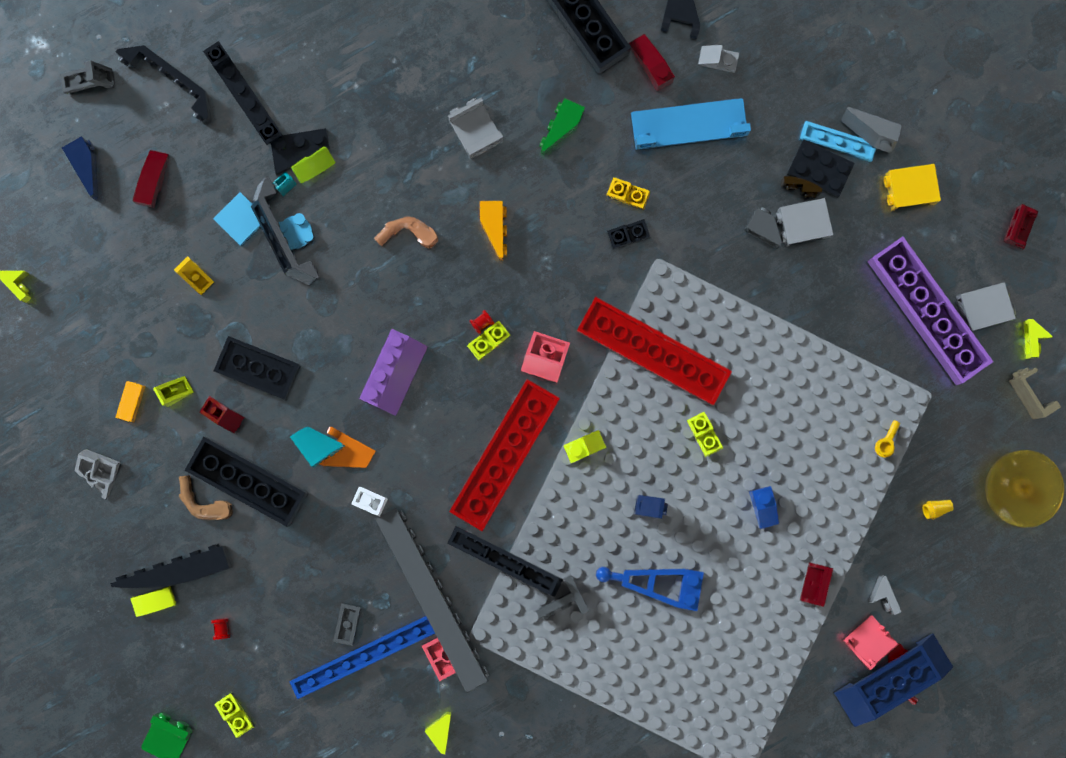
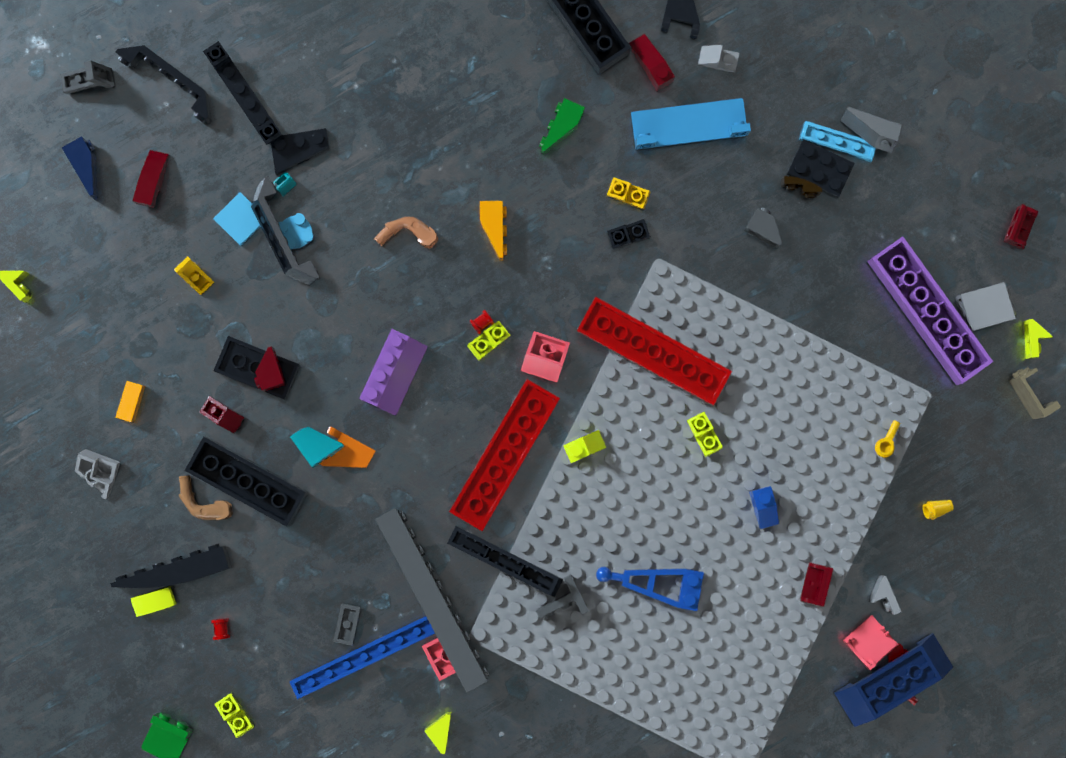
neon yellow slope [153,376,194,407] -> none
lime slope [291,147,336,183] -> none
white slope [351,487,388,517] -> none
light grey panel [448,98,503,159] -> none
dark blue slope [634,495,668,519] -> none
light grey panel [776,198,833,247] -> none
yellow panel [884,164,941,211] -> none
clear yellow dish [985,450,1064,527] -> none
none -> dark red slope [254,346,286,392]

